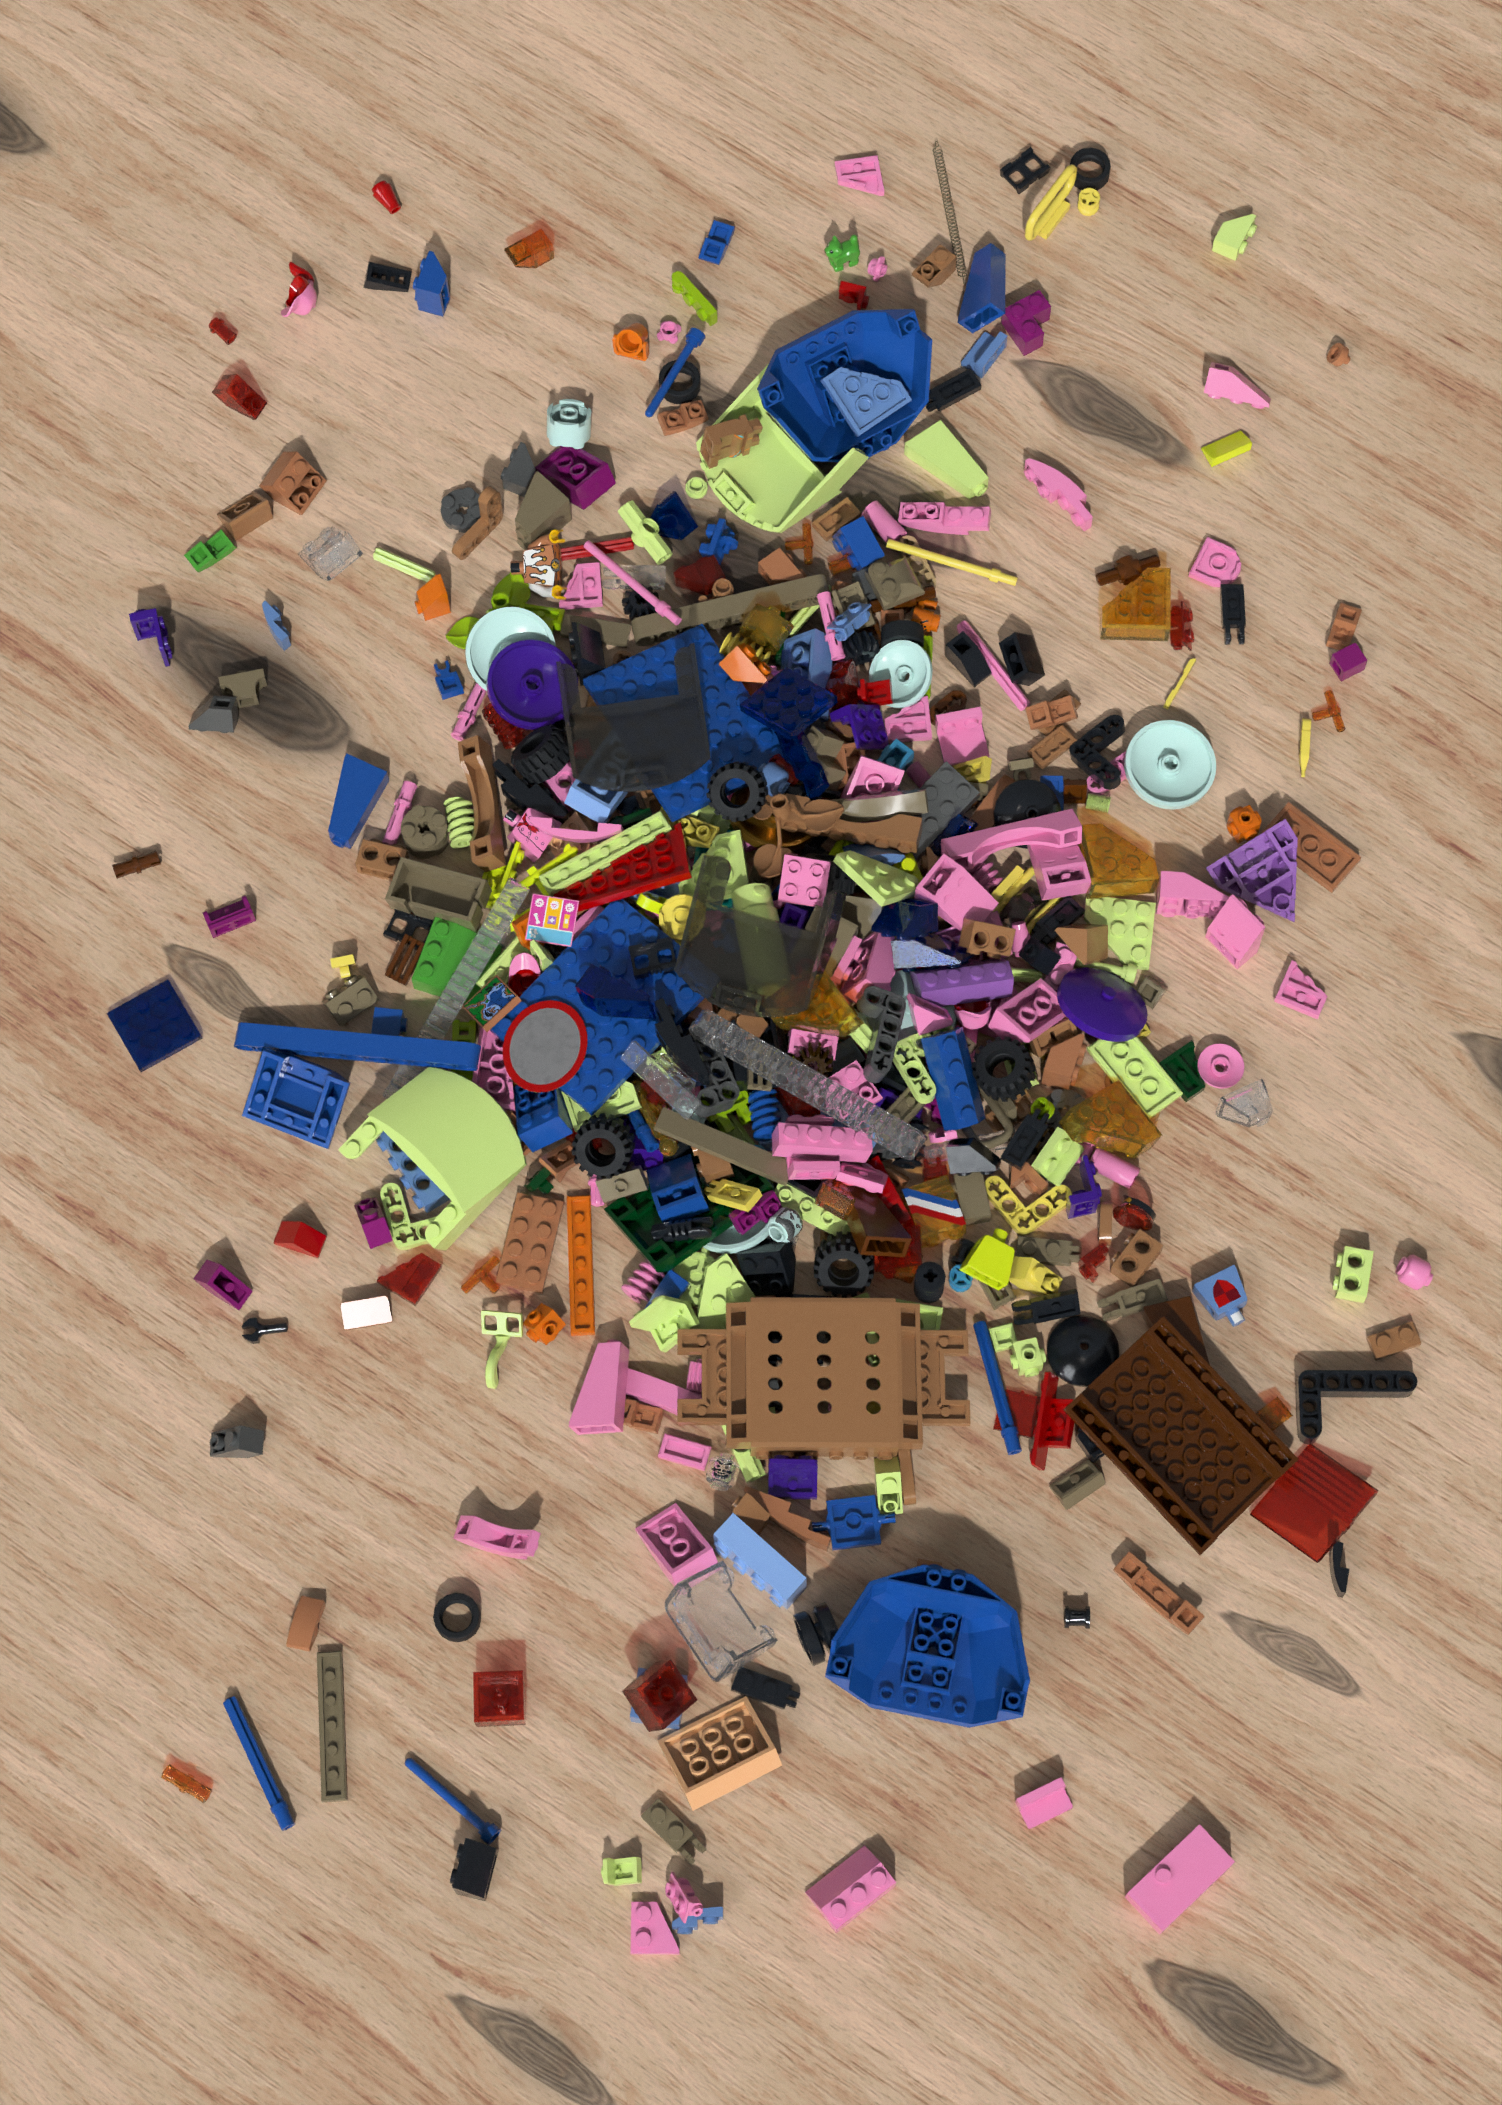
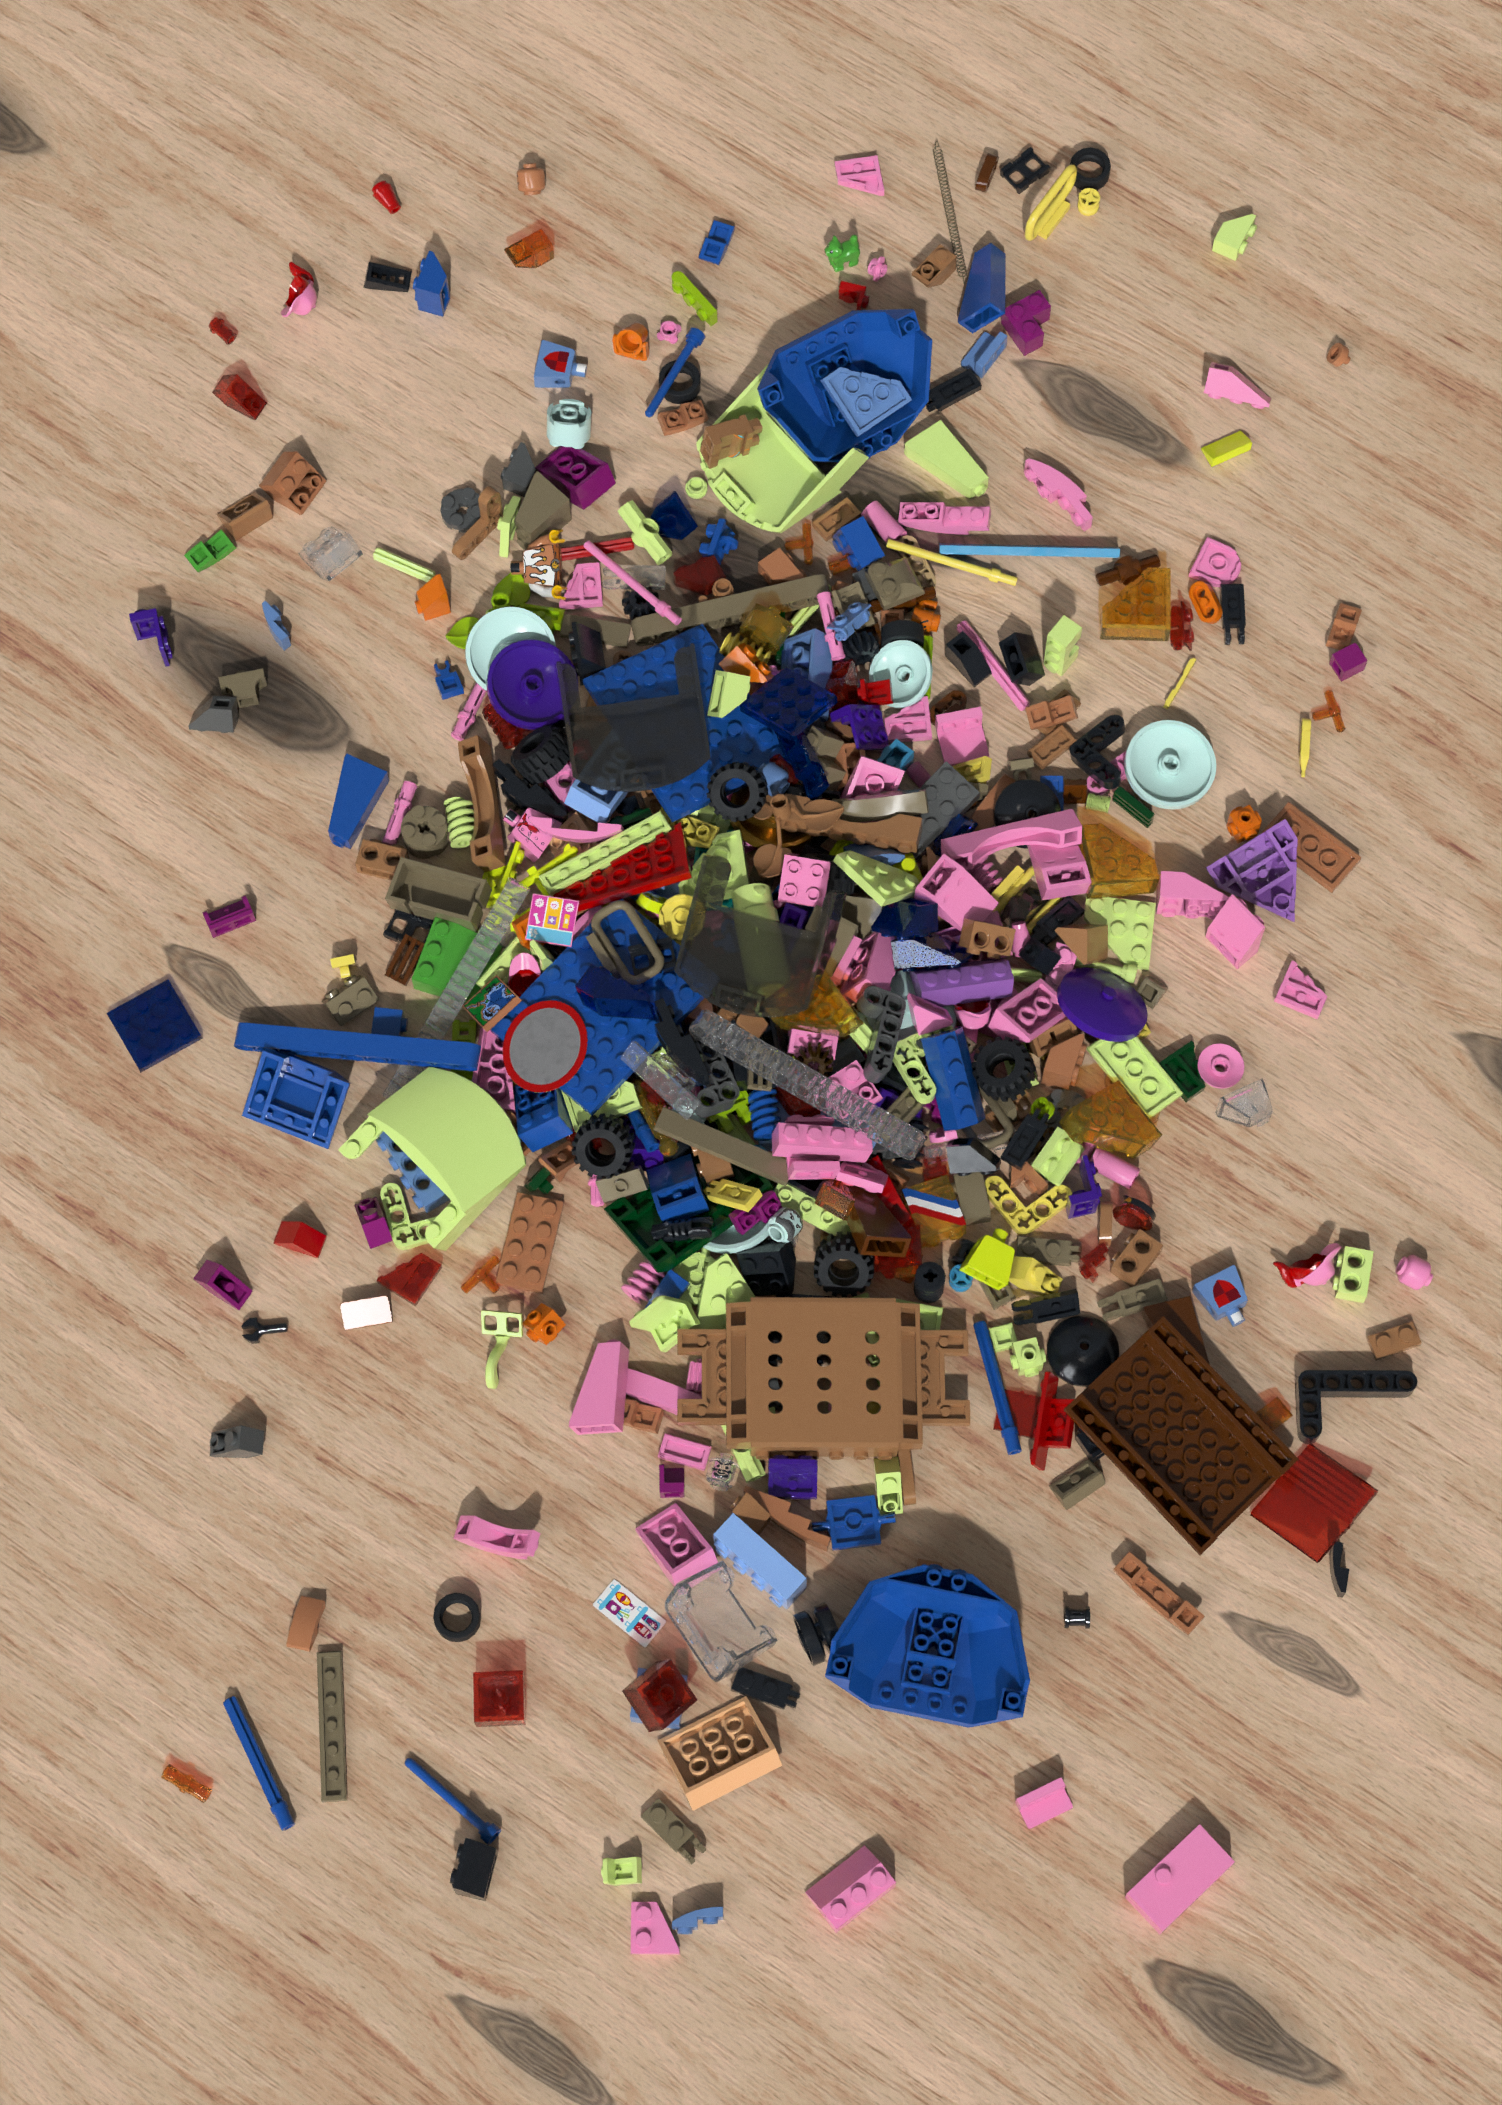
reddish brown pin [112,850,161,879] -> none
orange tile [567,1195,595,1336] -> none
bright pink hinge [665,1872,703,1923] -> none
none -> yellowish green wing [497,496,521,558]
none -> nougat head [517,163,546,195]
none -> medium blue torso [534,340,587,388]
none -> dark tan bar [586,900,664,985]
none -> sticker [593,1579,666,1647]
none -> magenta panel [659,1464,685,1498]
none -> yellowish green slope [707,670,751,718]
none -> dark azure tile [939,543,1120,558]
none -> reddish brown beam [975,153,999,193]
none -> yellowish green arch [1043,615,1082,676]
none -> dark green tile [1112,786,1155,829]
none -> orange plate [1189,581,1222,624]
none -> hair [1273,1243,1342,1288]

